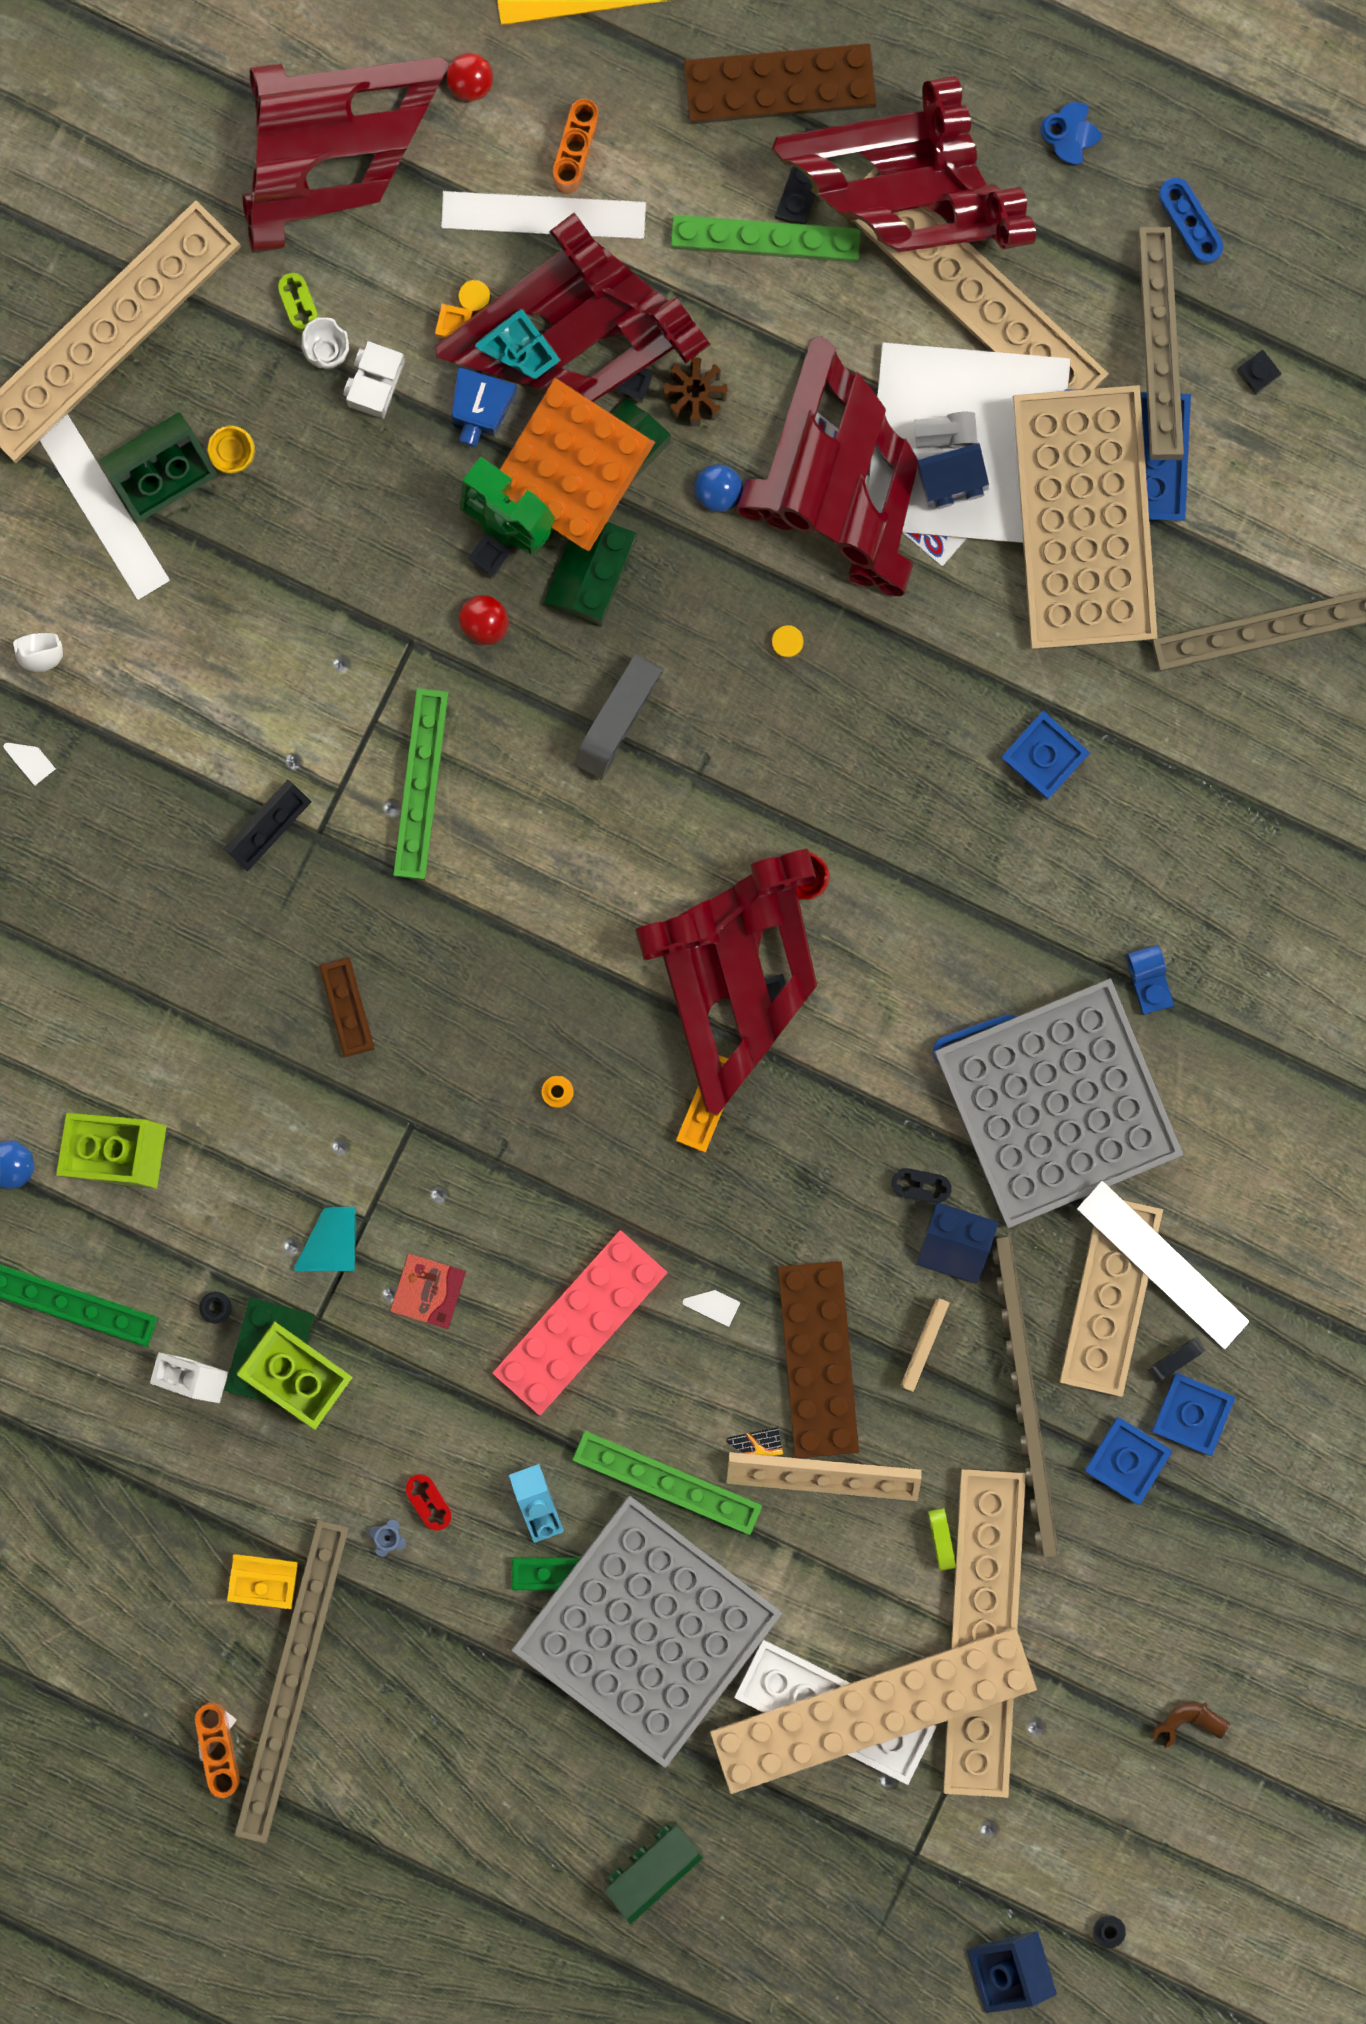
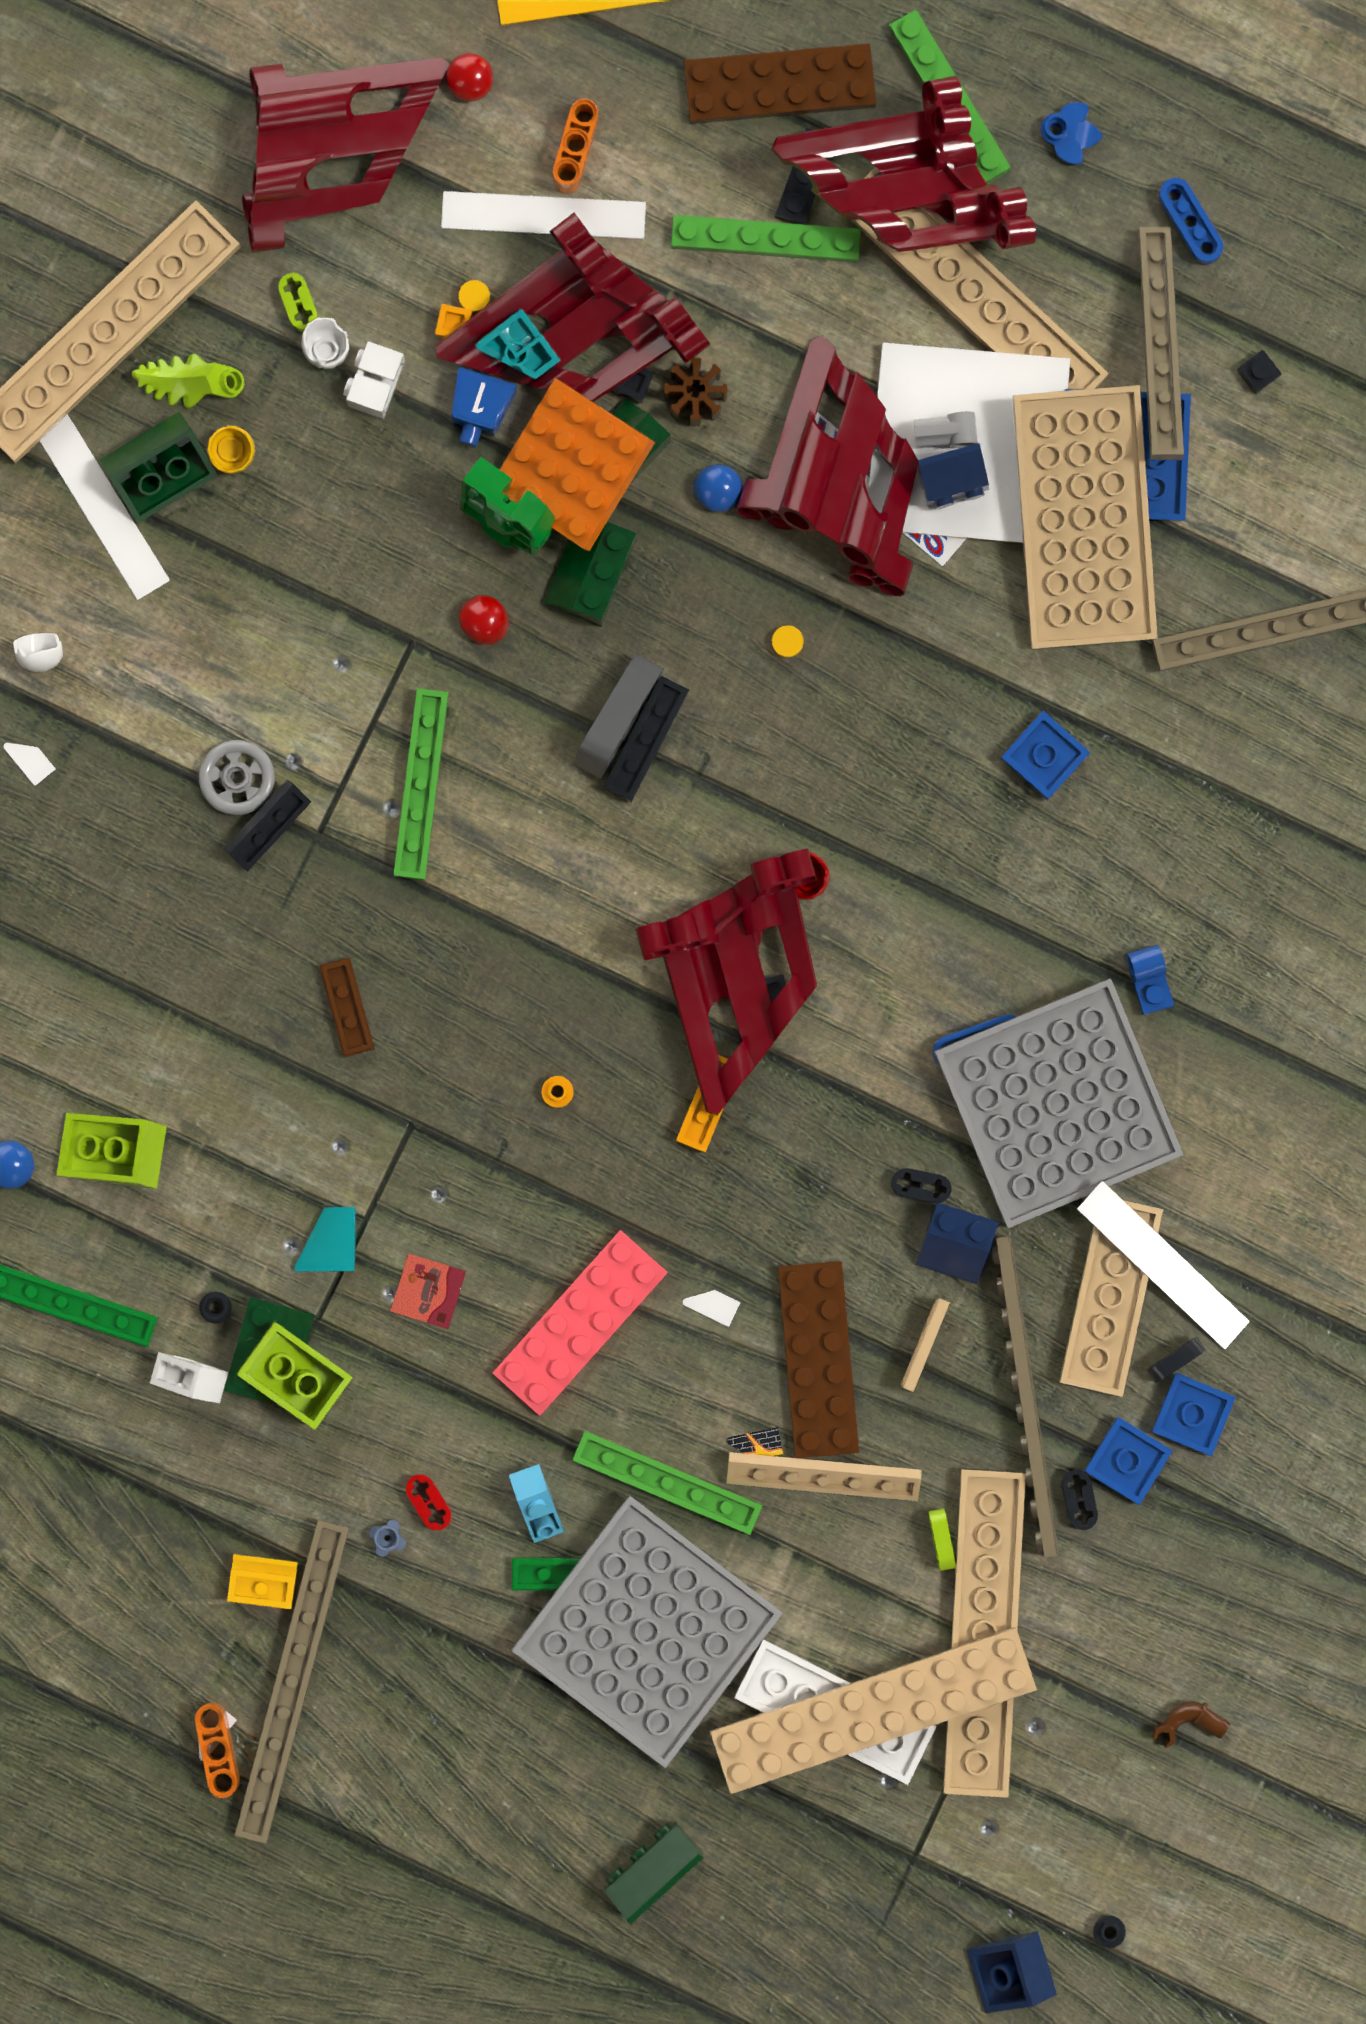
black plate [468,533,512,578] -> none
none -> lime plant [132,354,244,408]
none -> light grey plate [199,740,275,815]
none -> black plate [604,676,689,803]
none -> bright green plate [889,10,1011,184]
none -> black beam [1061,1469,1098,1530]

